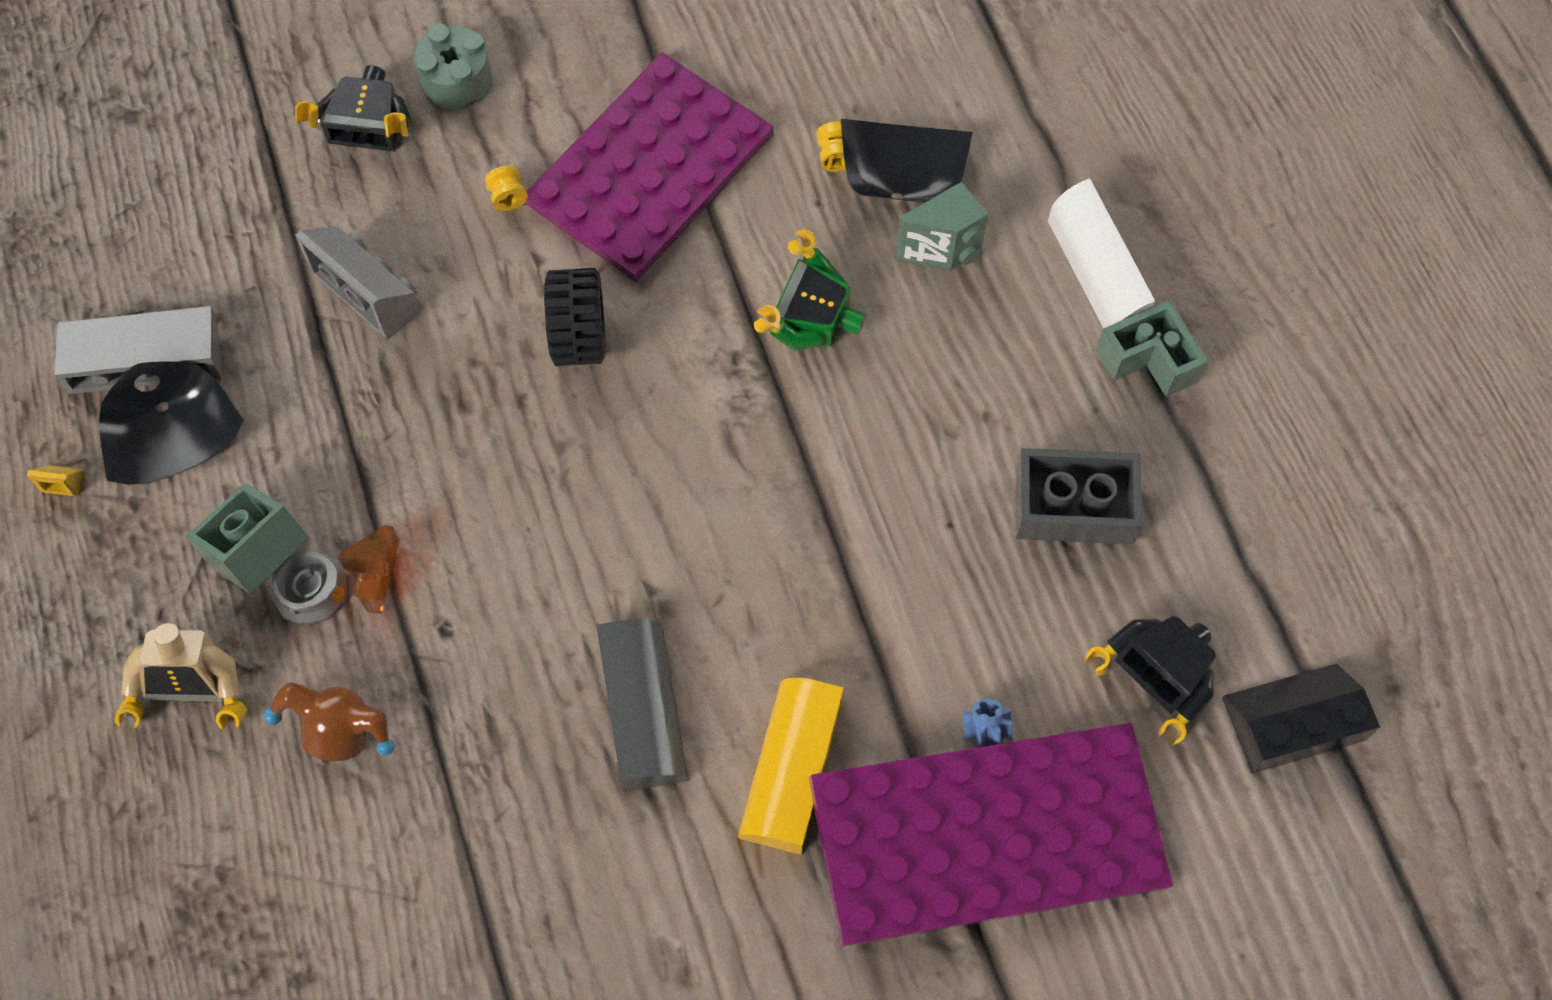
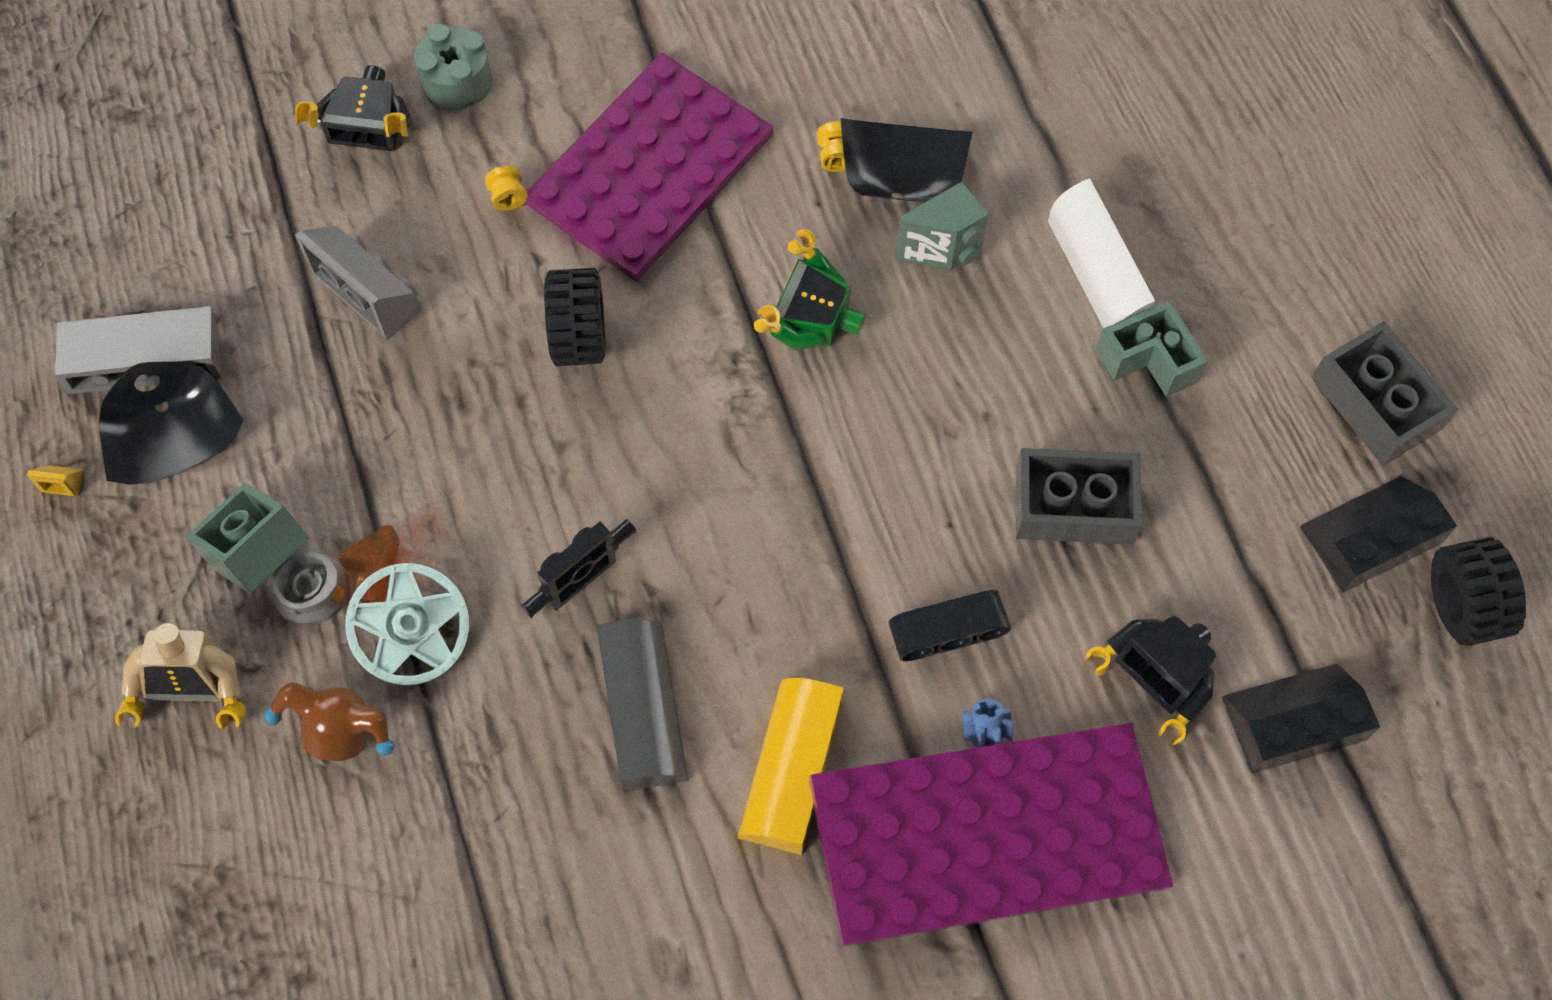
none -> light aqua wheel [345,563,469,685]
none -> black plate [521,519,636,618]
none -> black beam [888,590,1011,662]
none -> black slope [1300,476,1457,593]
none -> dark grey brick [1311,321,1458,466]
none -> black tyre [1431,537,1526,646]

